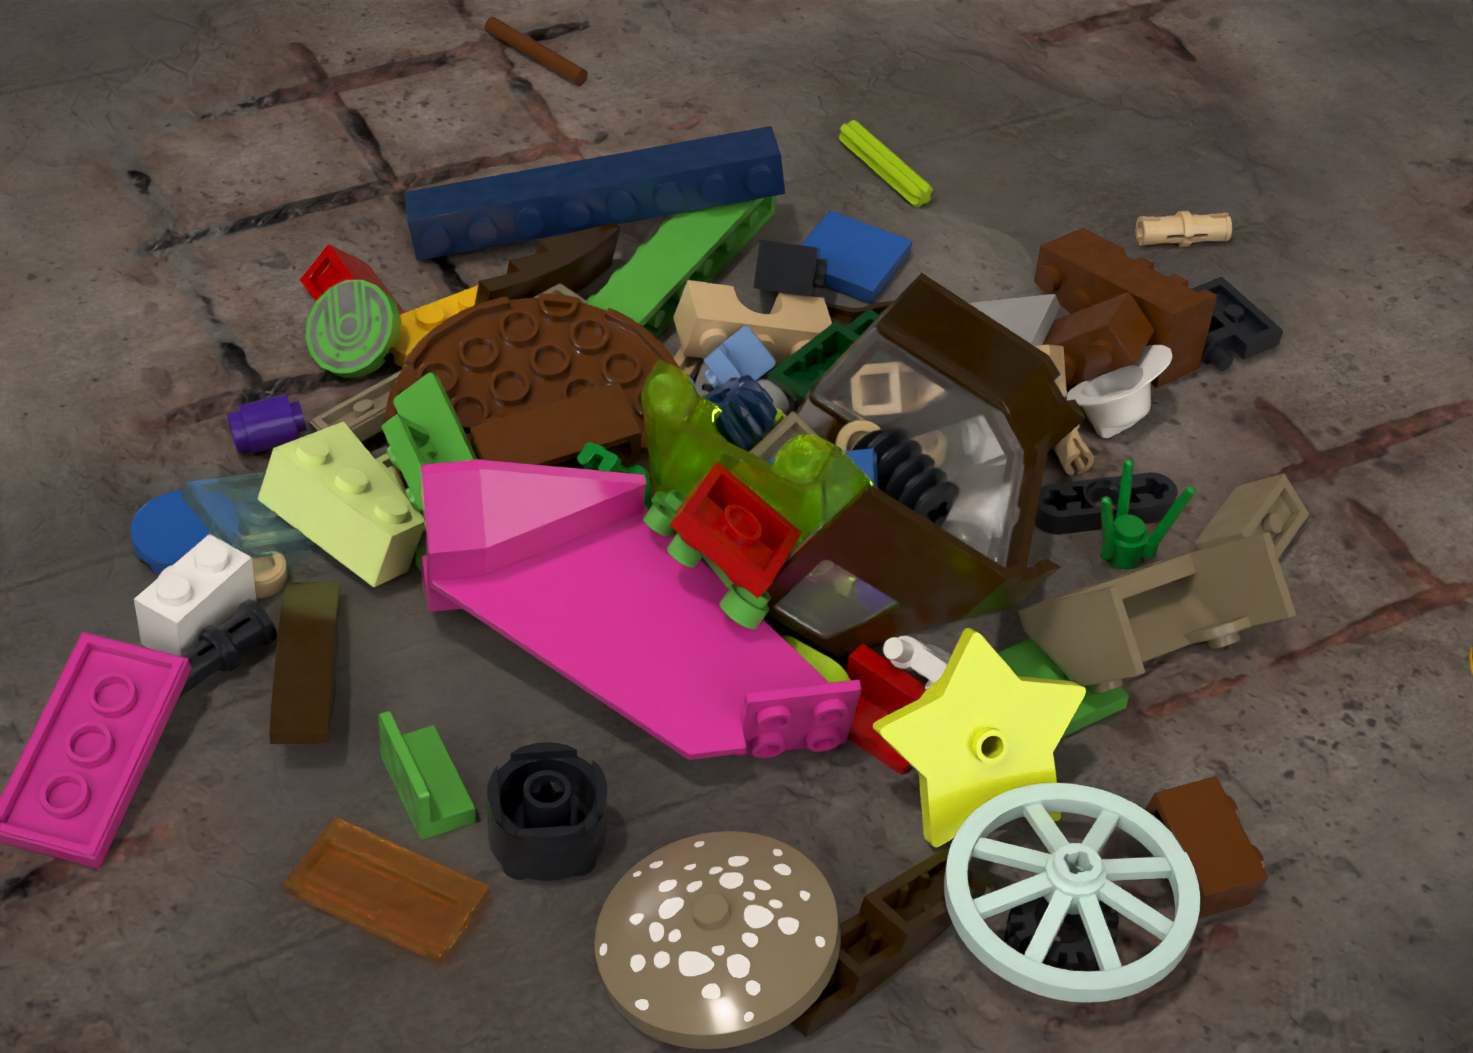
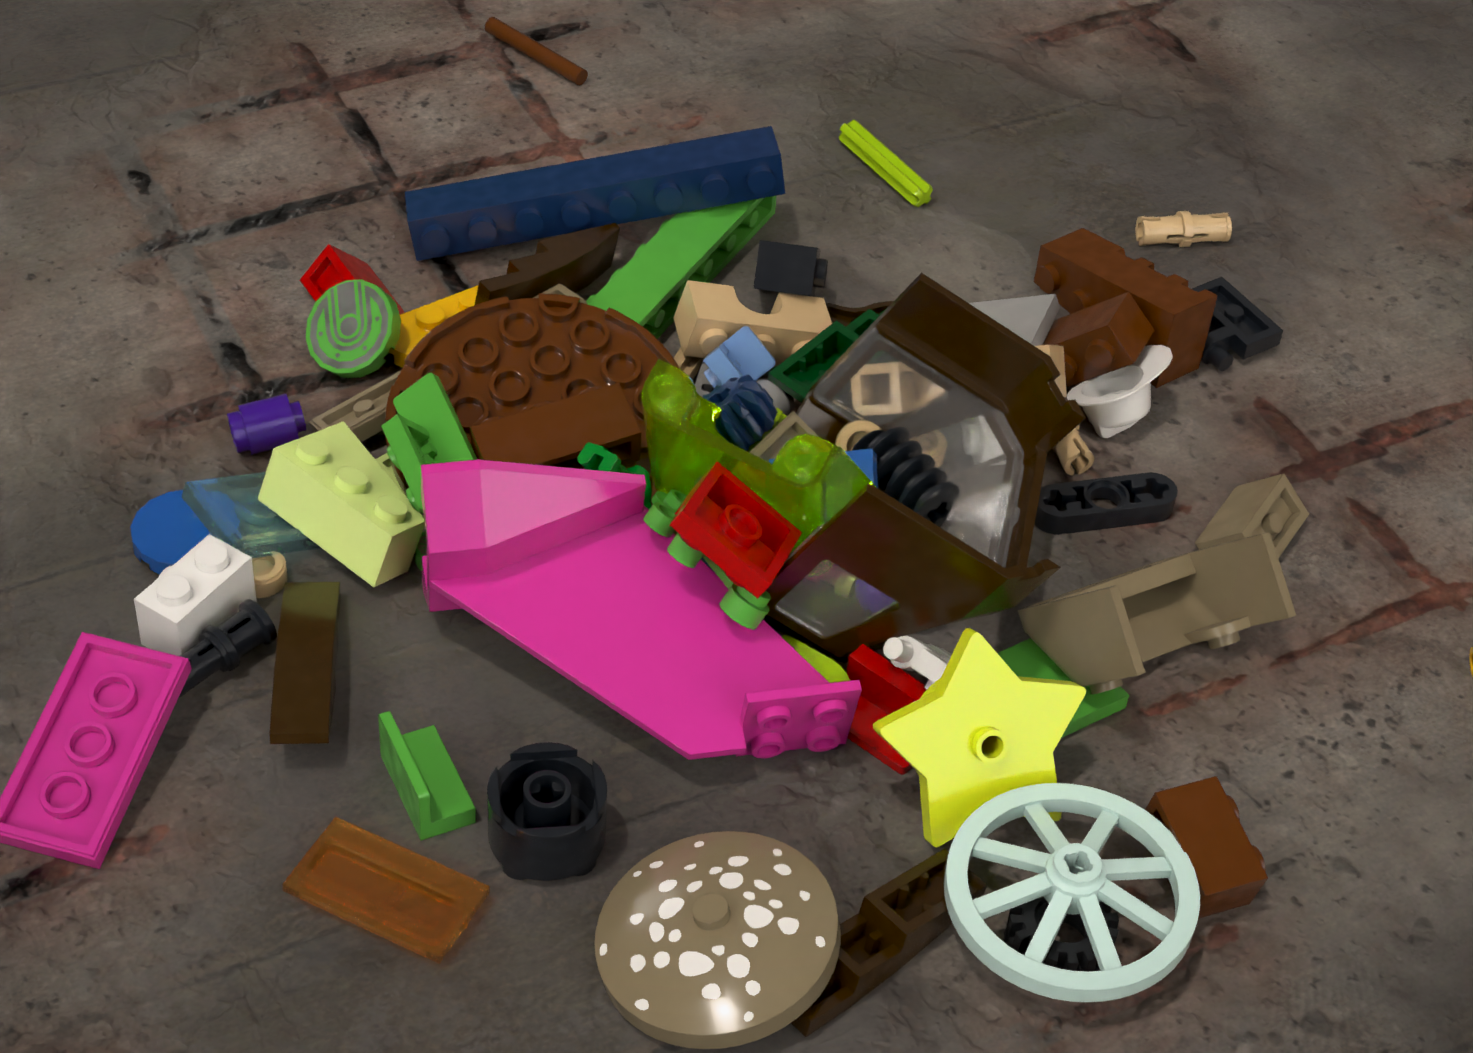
blue tile [801,210,912,304] -> none
green plant [1100,459,1195,569] -> none

